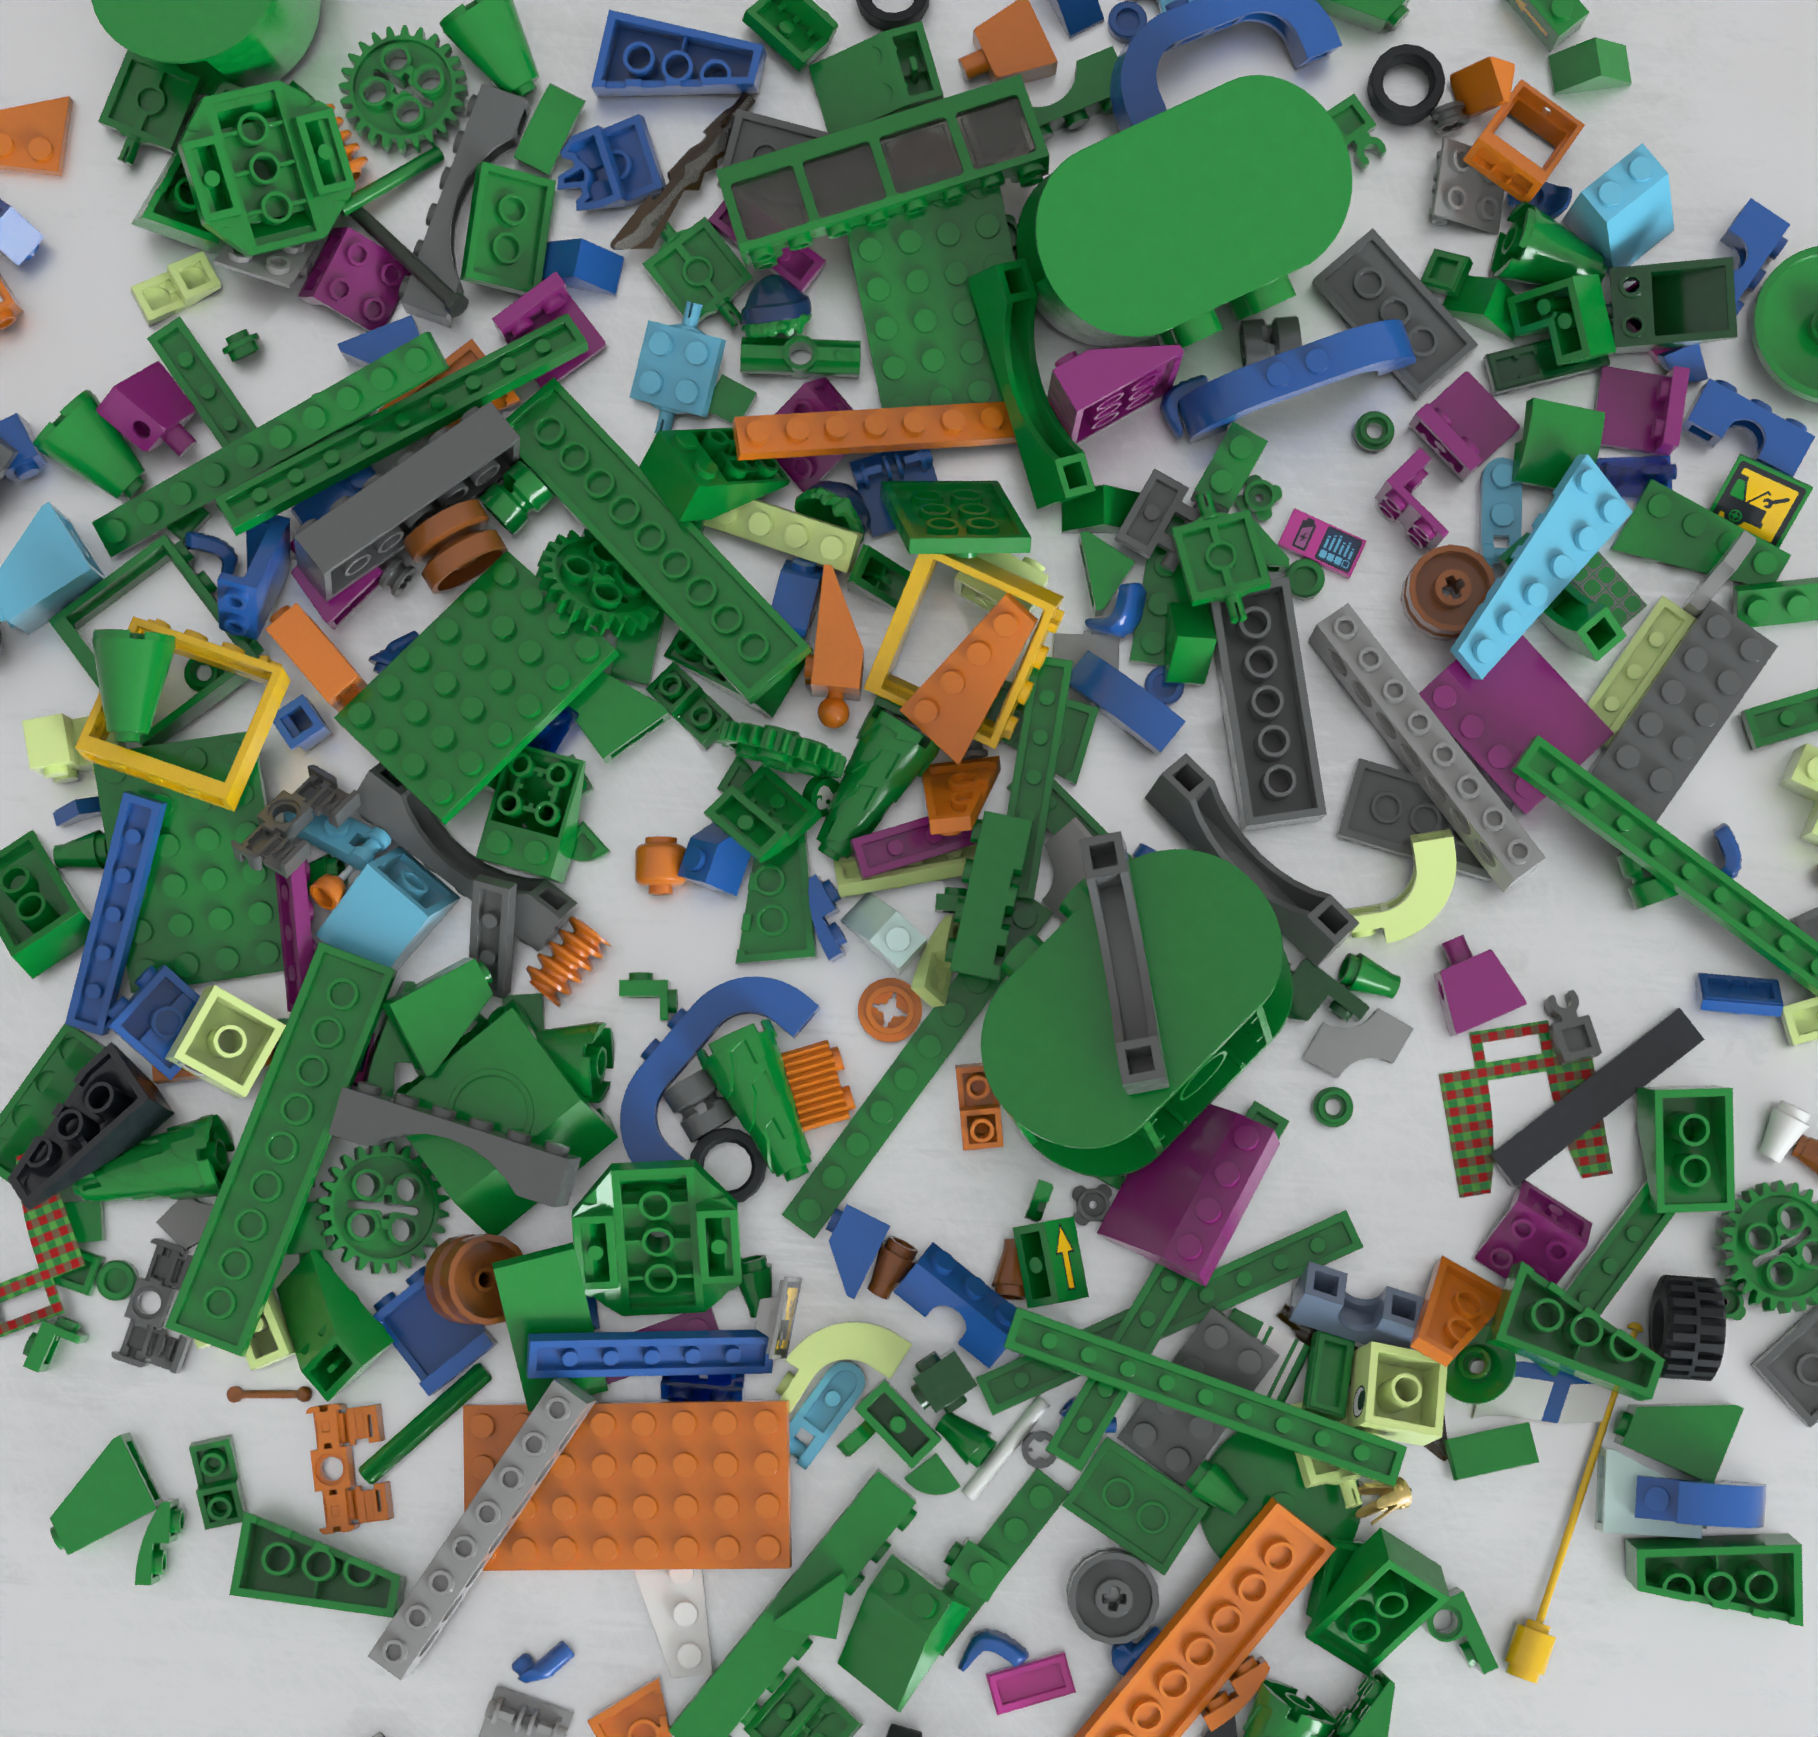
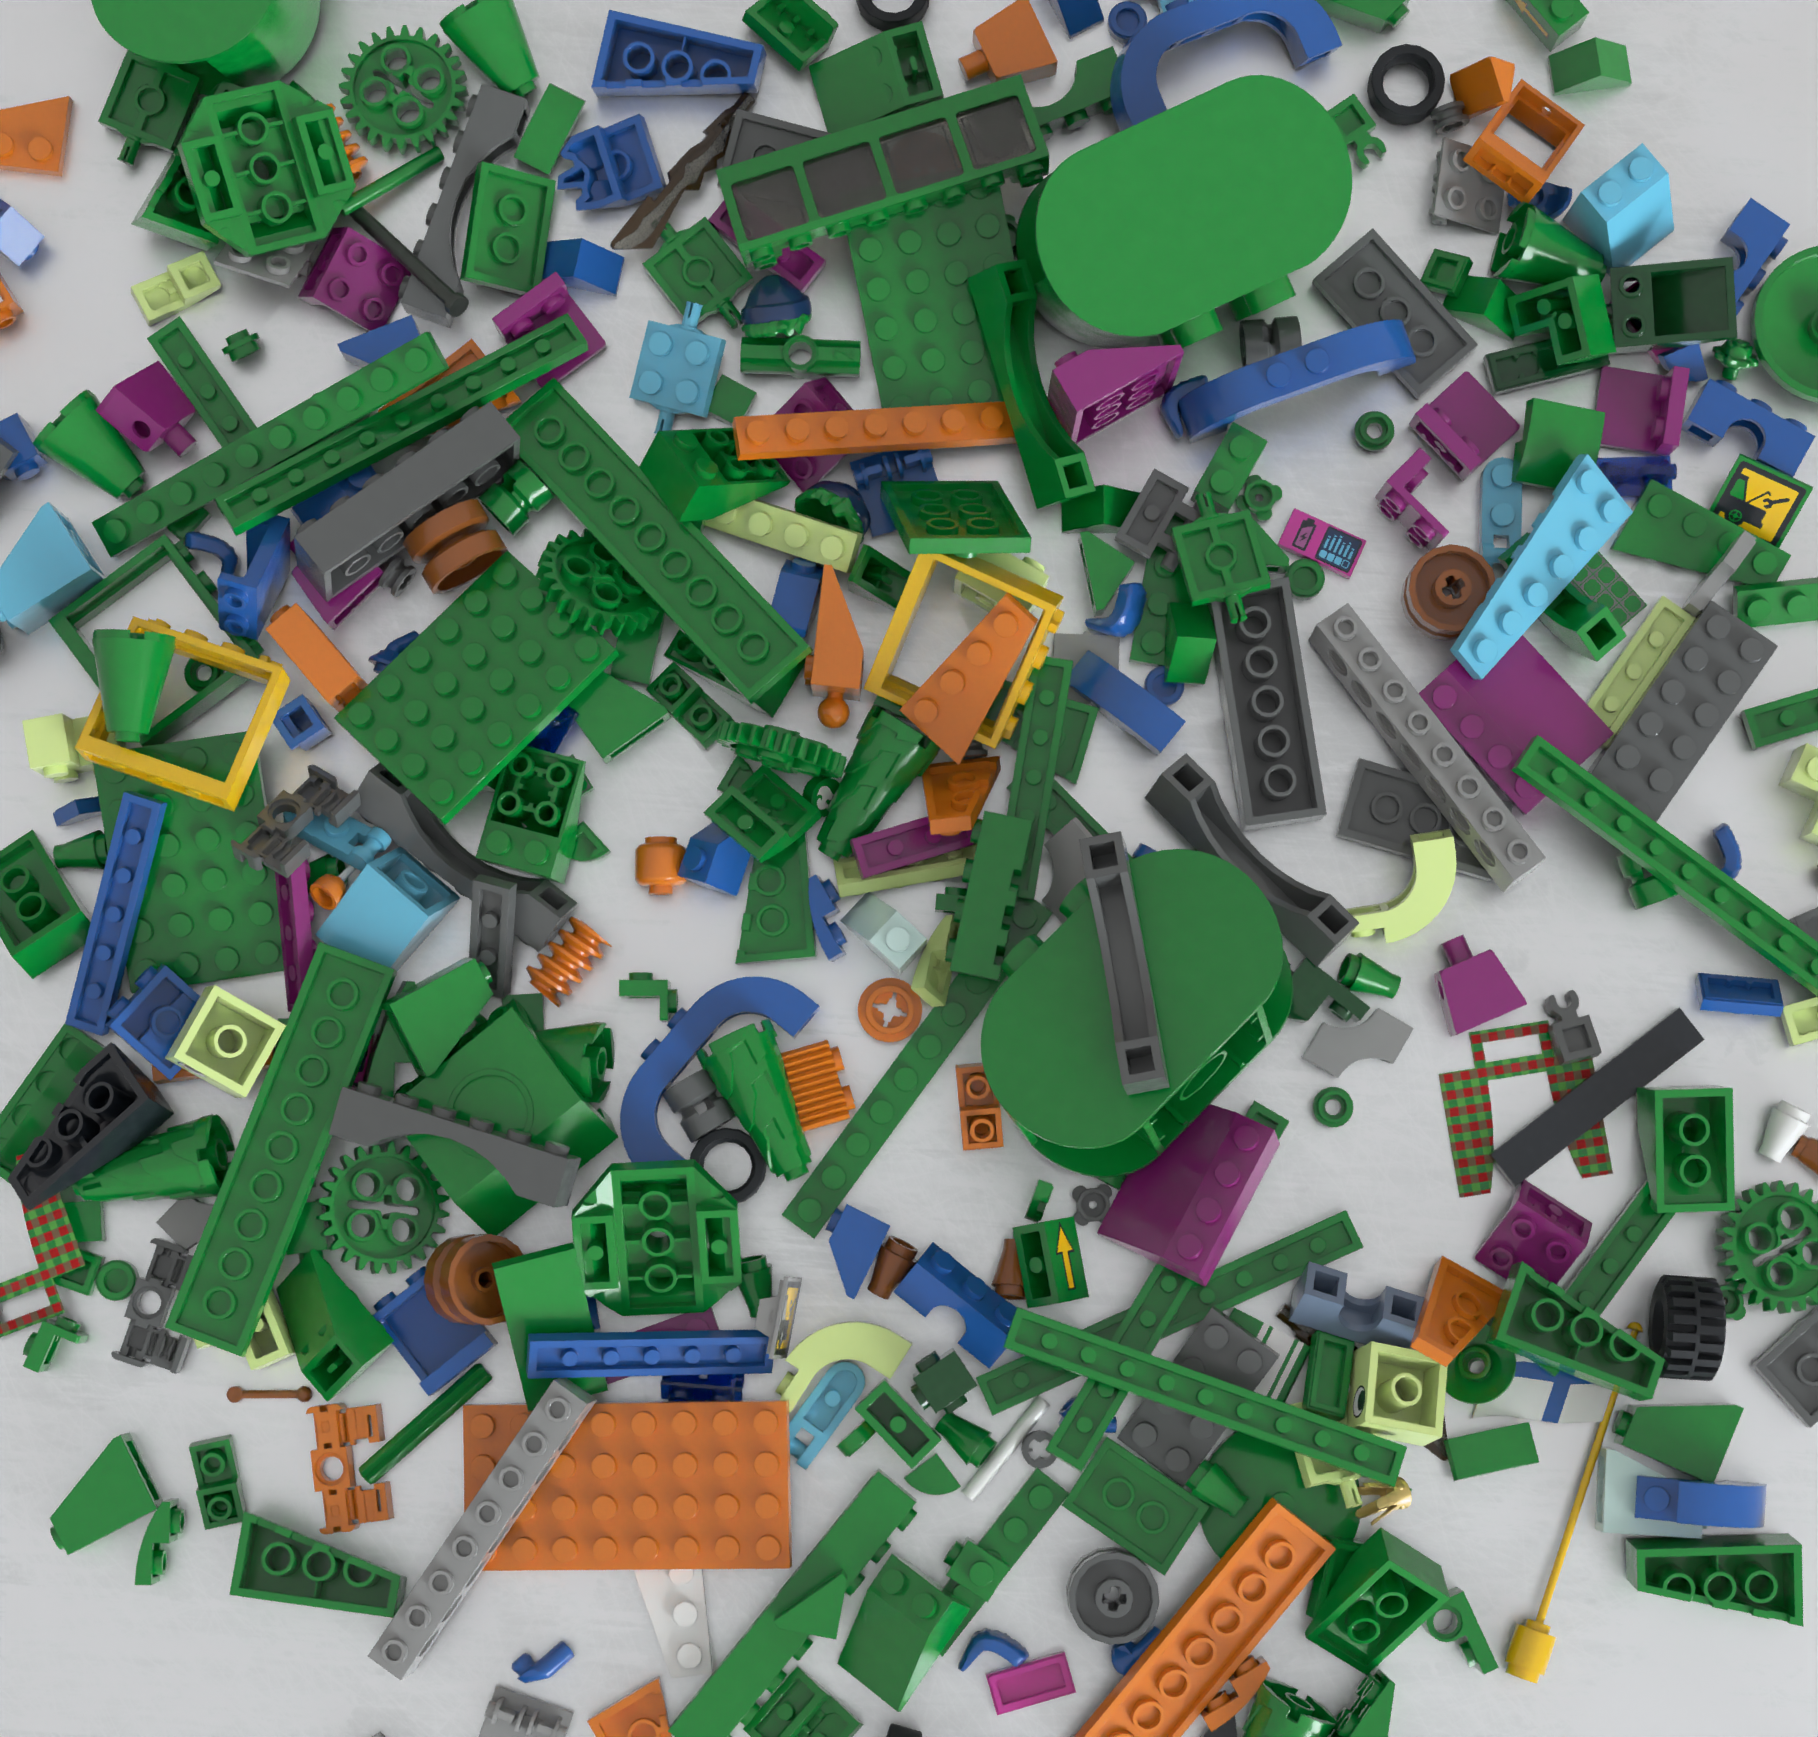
none -> green plant [1712,338,1759,380]

